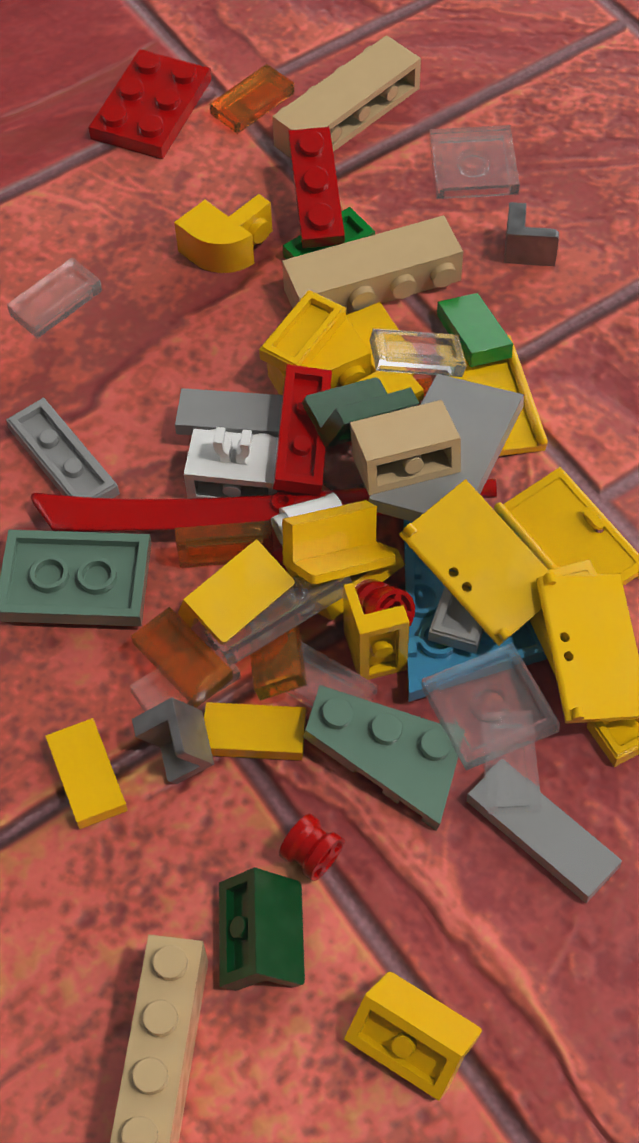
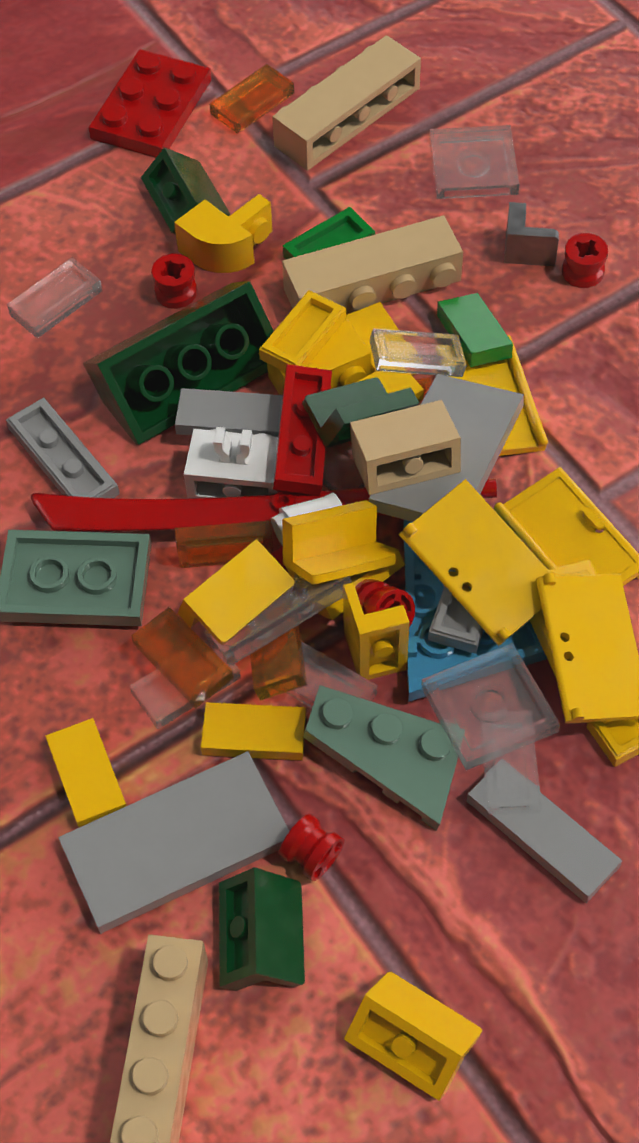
flat silver panel [132,697,214,784] -> none
red plate [288,126,345,248] -> none
none -> light grey tile [58,751,289,934]
none -> dark green slope [83,281,274,445]
none -> dark green panel [140,147,230,234]
none -> red wheel [151,253,197,309]
none -> red wheel [562,233,608,288]

